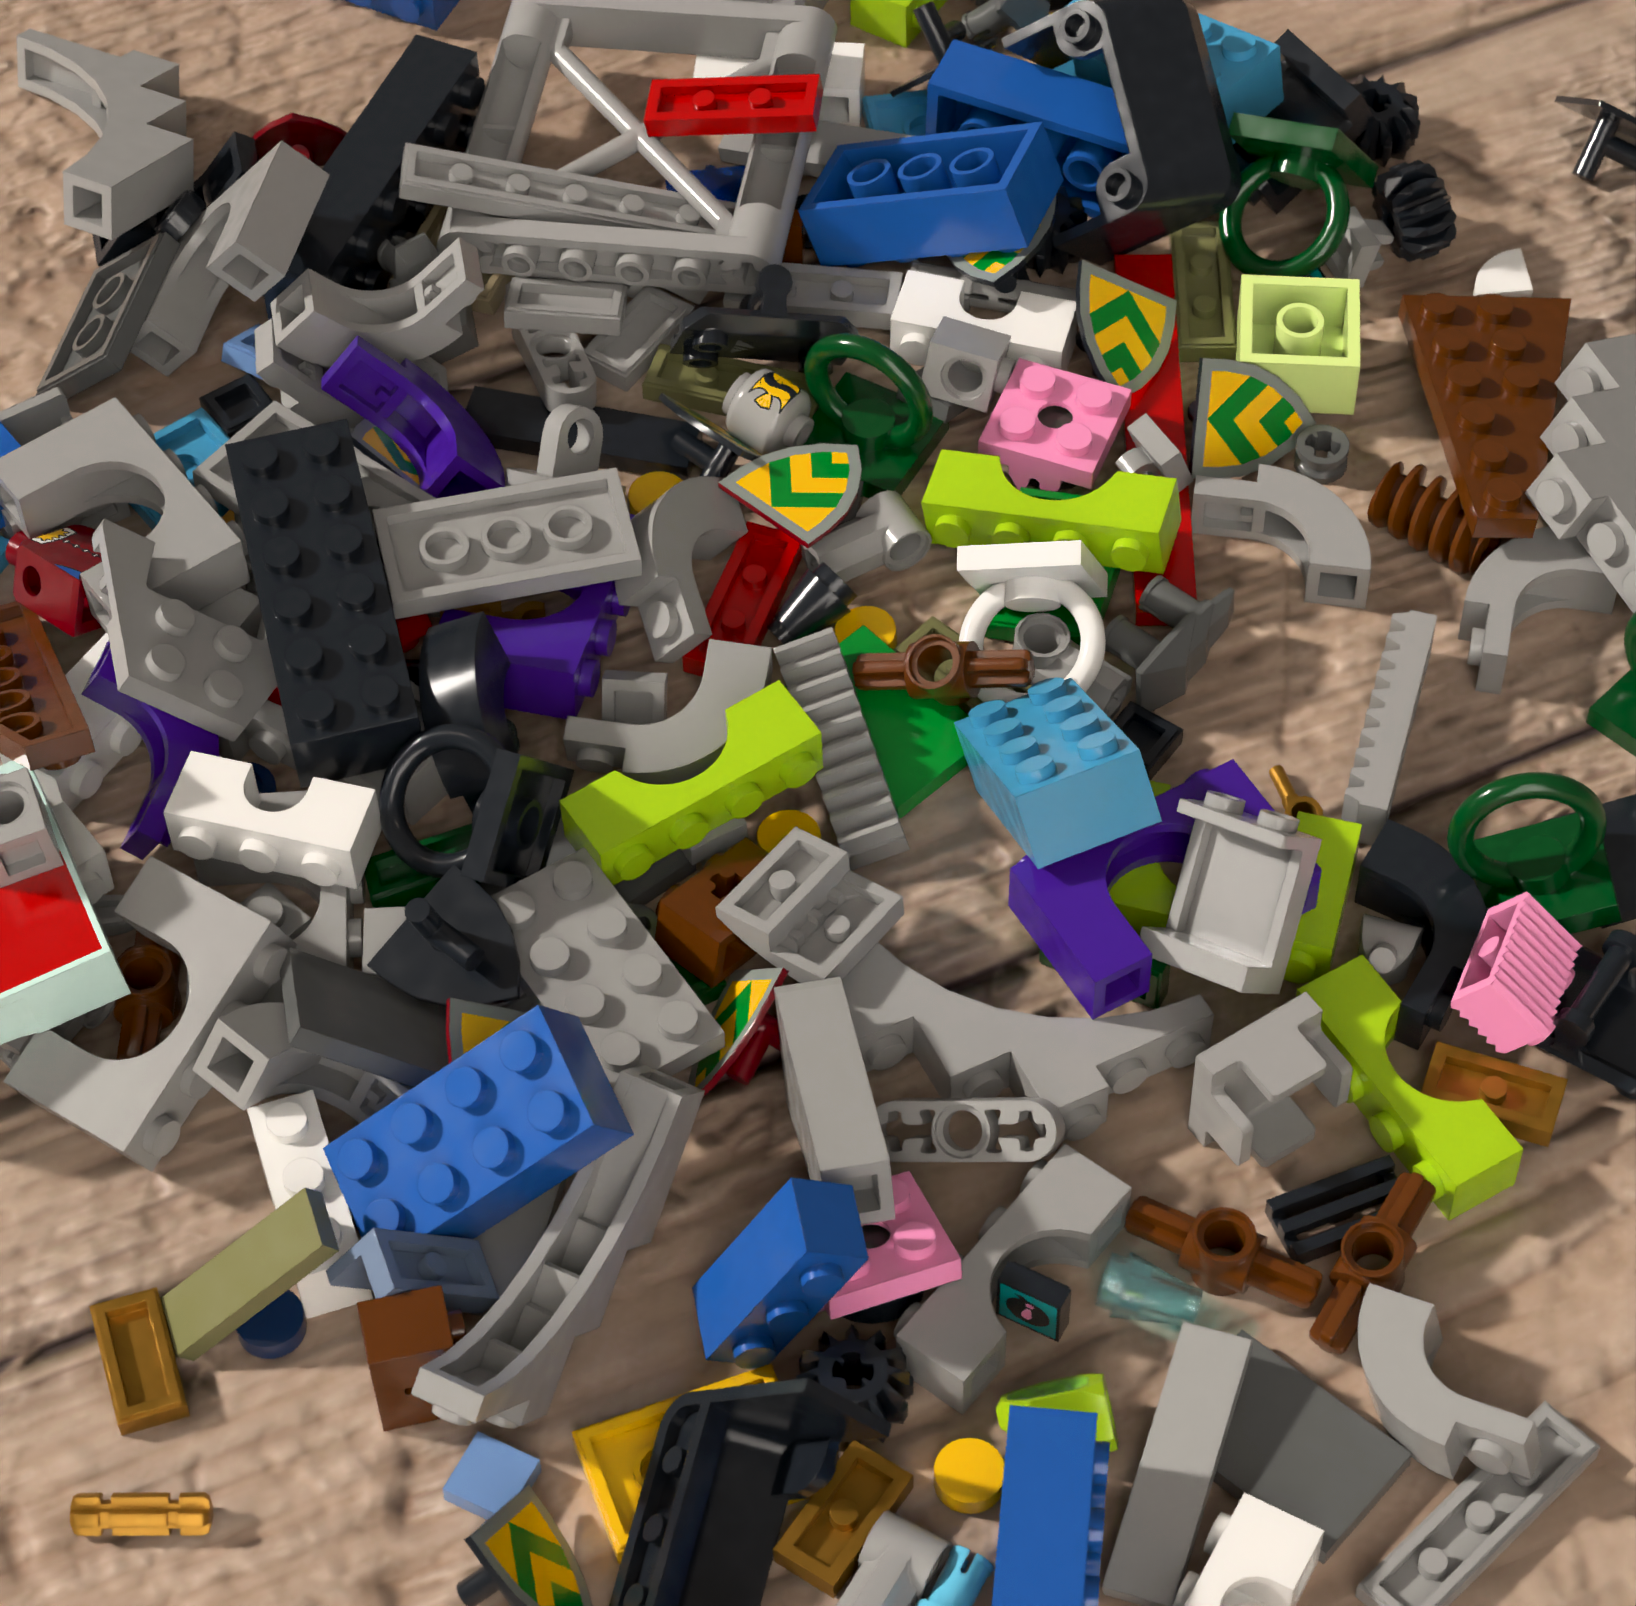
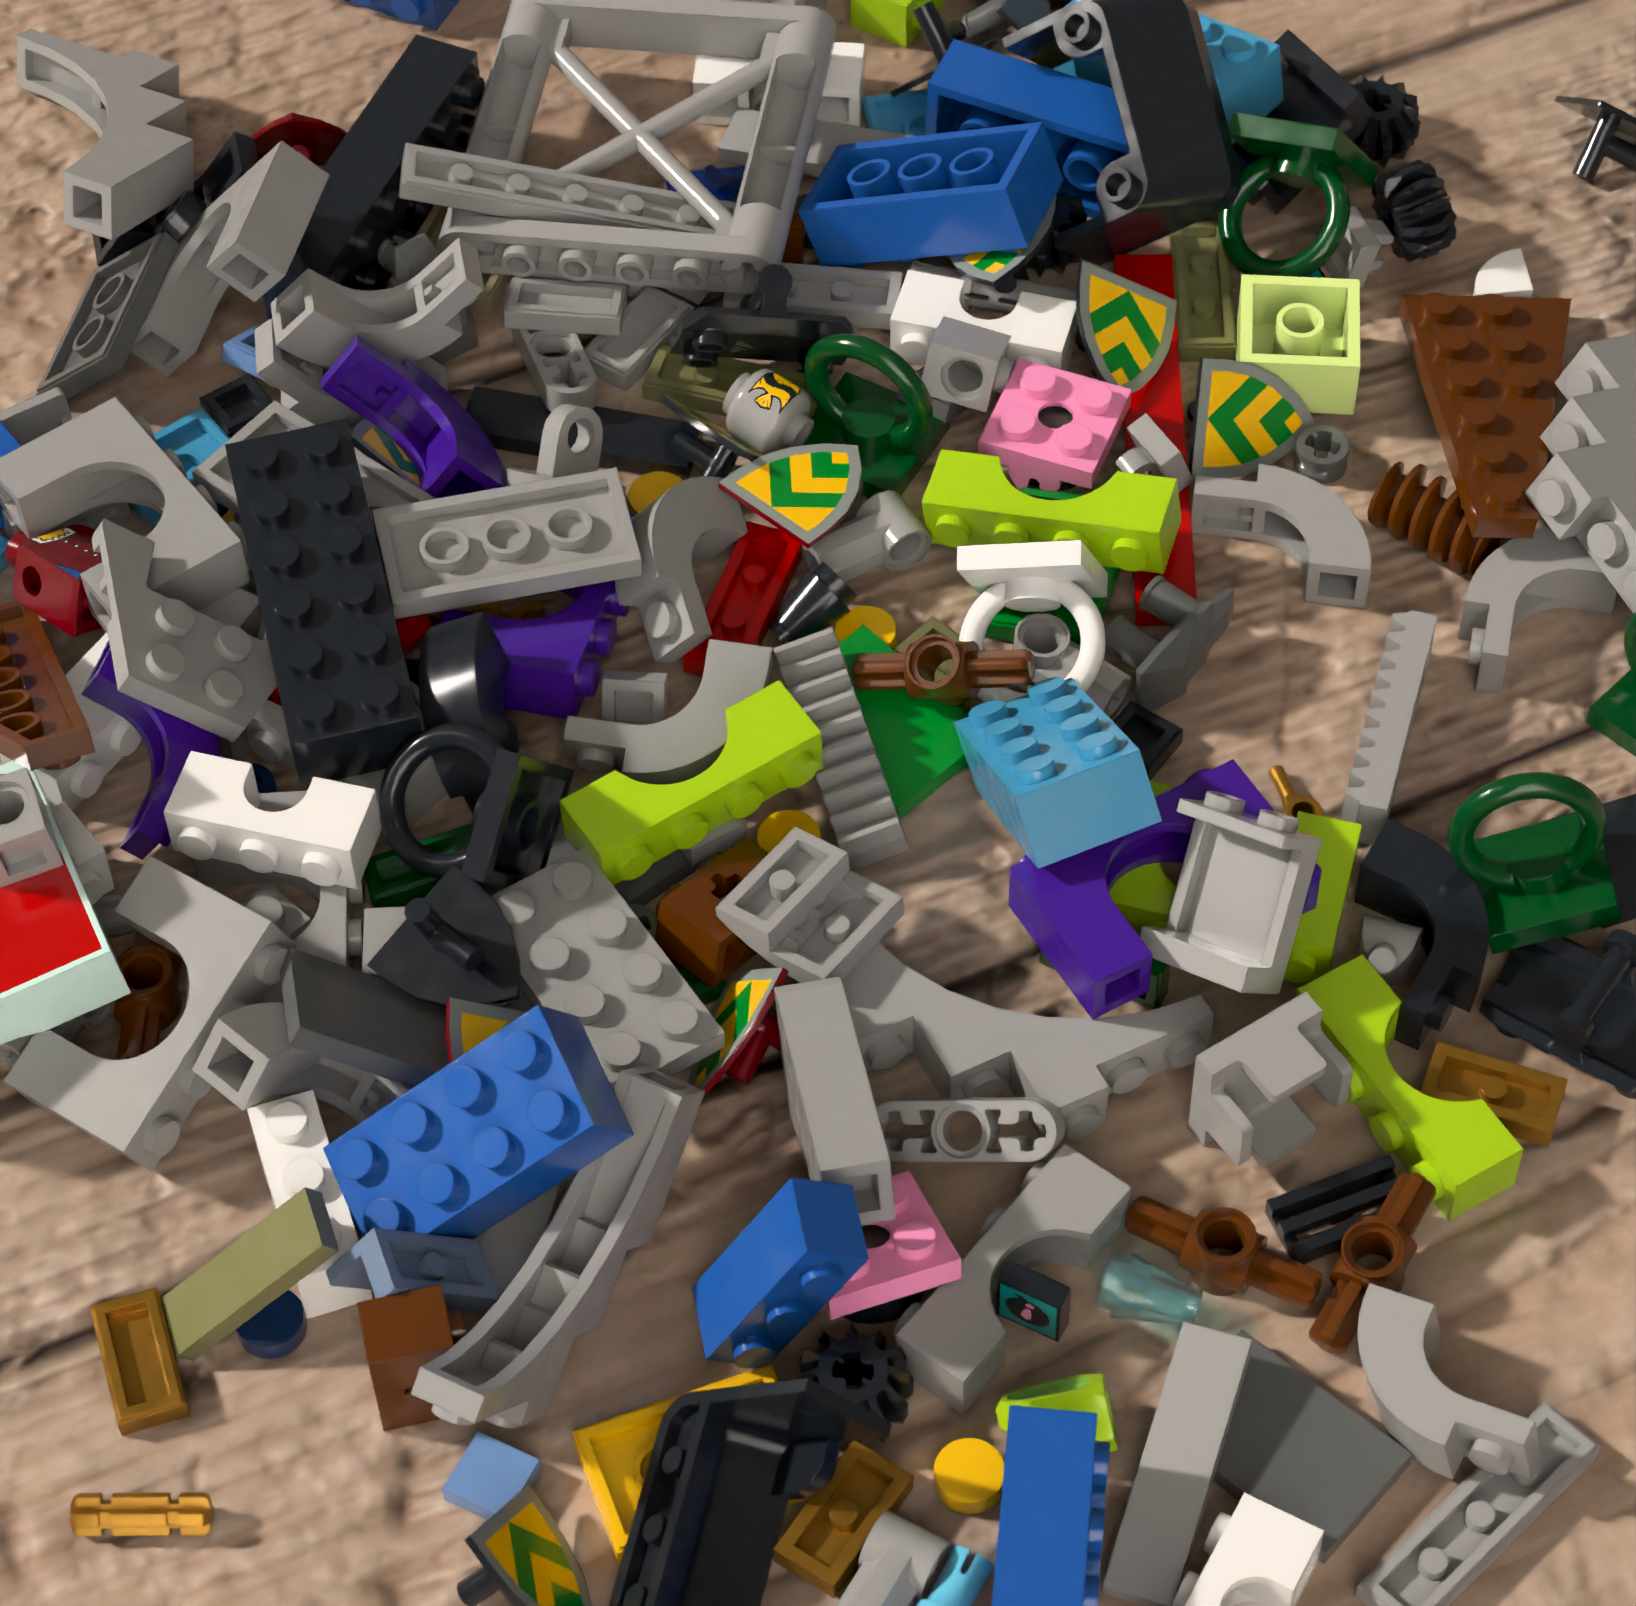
red plate [644,74,824,137] -> none
bright pink brick [1451,892,1582,1054] -> none

